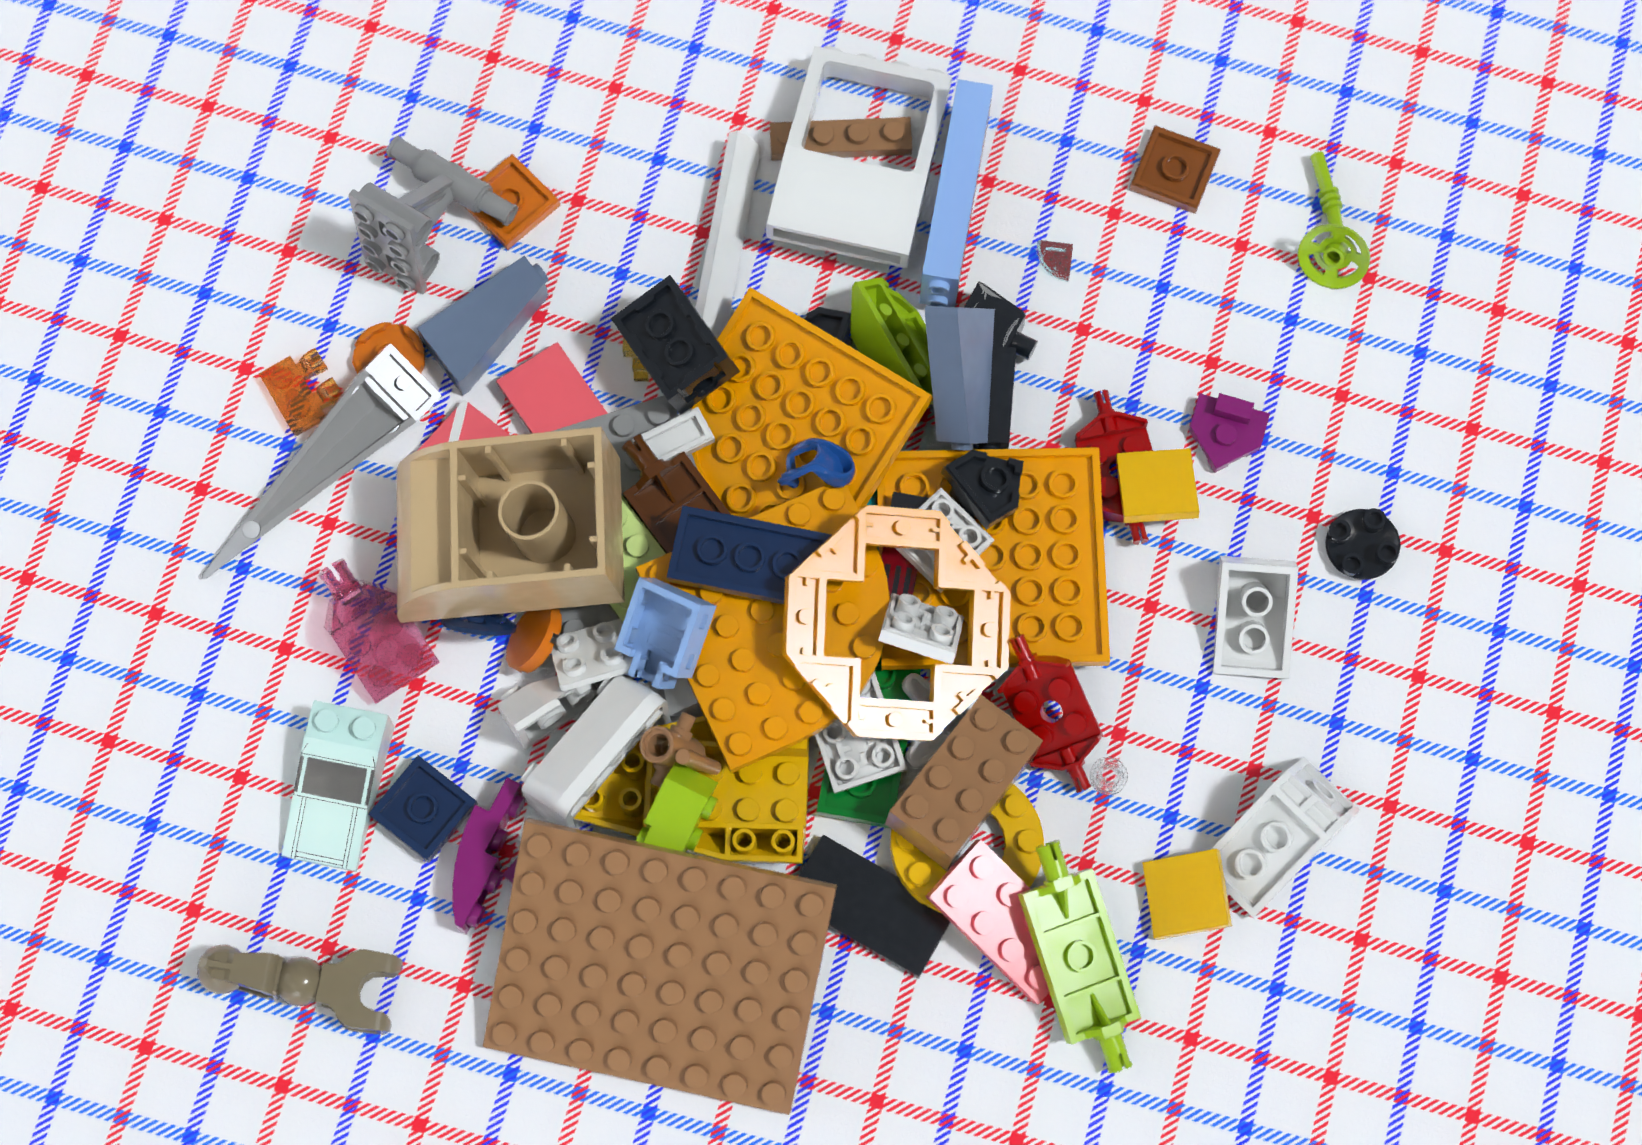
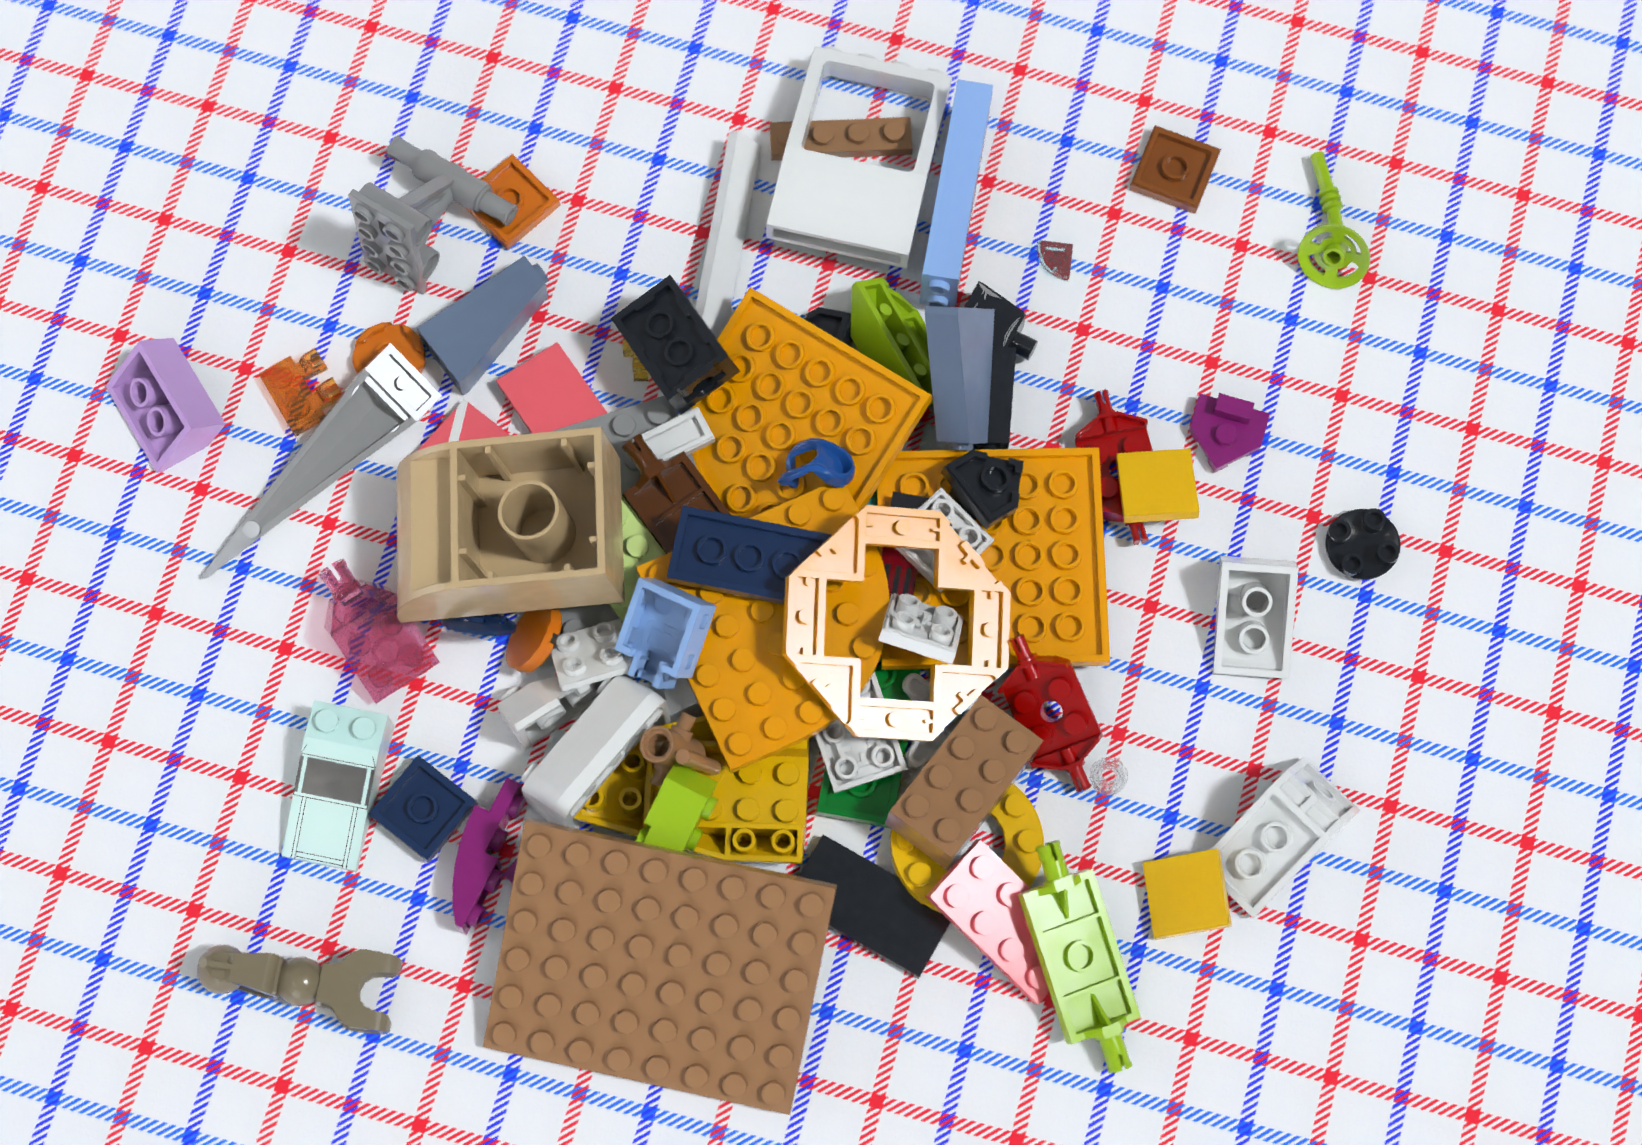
none -> lavender slope [106,338,225,473]

